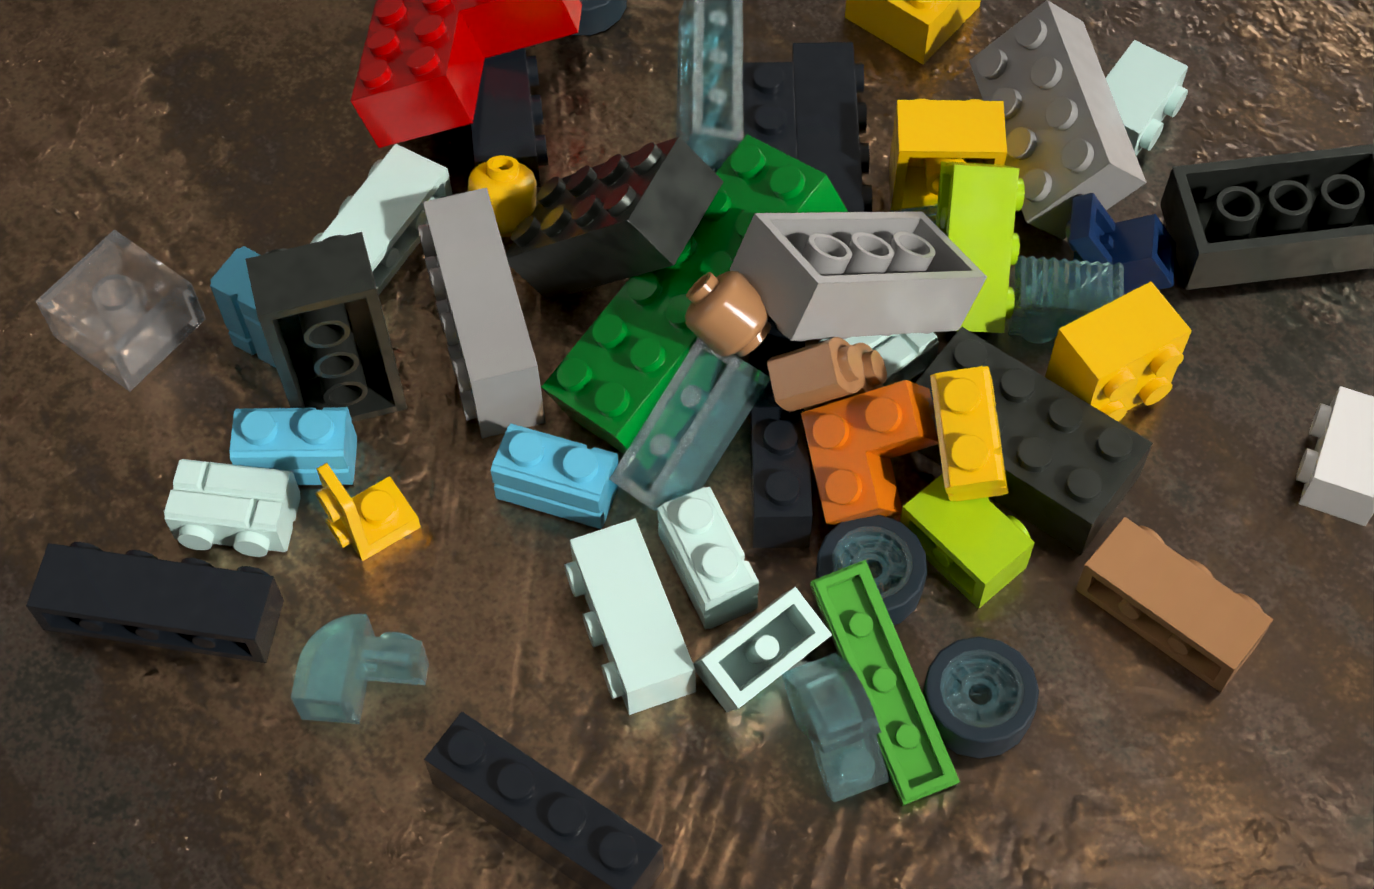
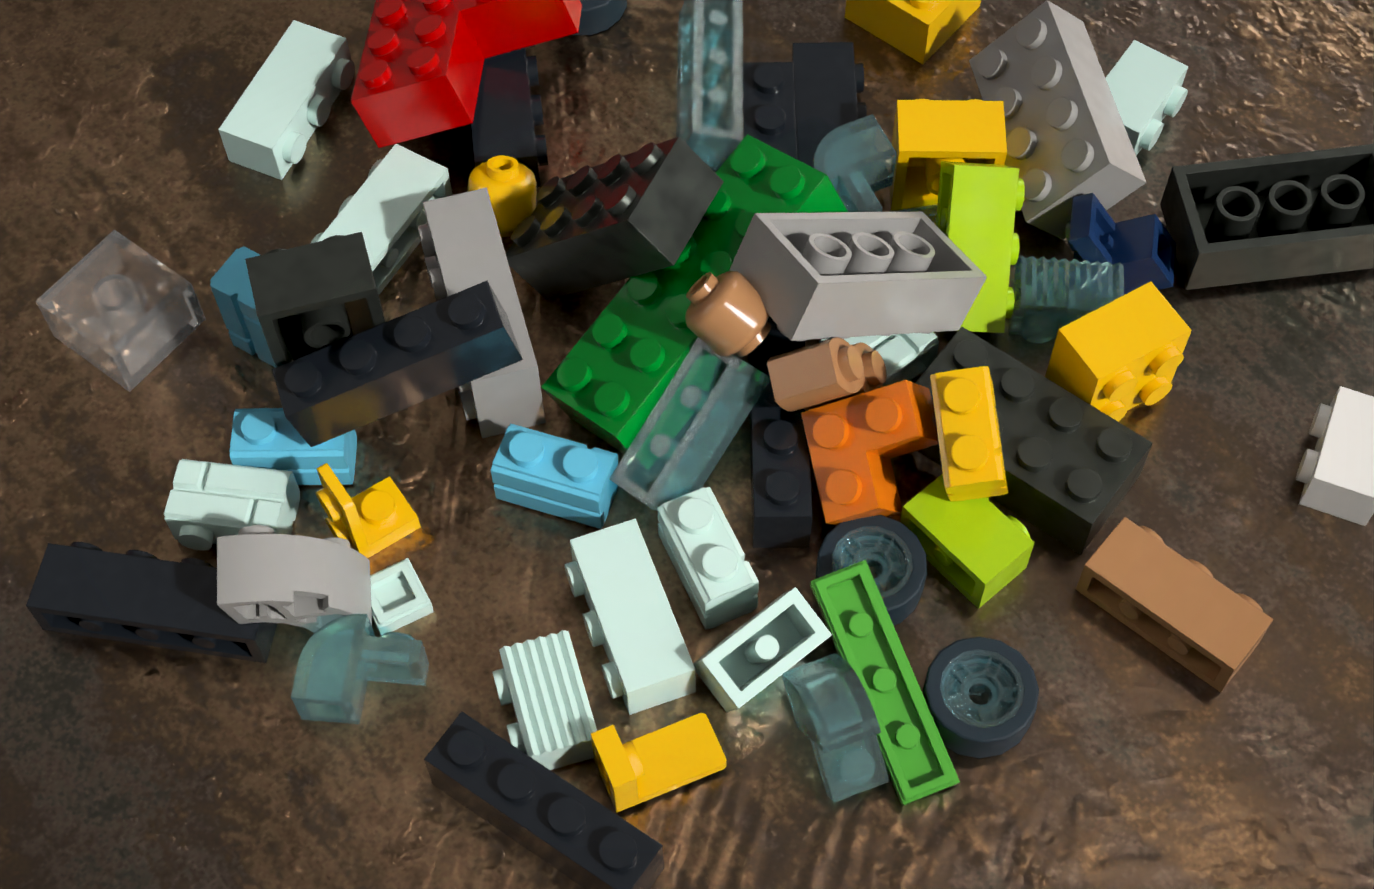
none -> light grey brick [217,525,372,634]
none -> light aqua brick [218,20,355,180]
none -> black brick [272,280,523,447]
none -> light aqua tile [370,558,434,637]
none -> light aqua brick [492,630,597,770]
none -> yellow bracket [591,713,727,813]
none -> clear light blue brick [813,114,897,212]

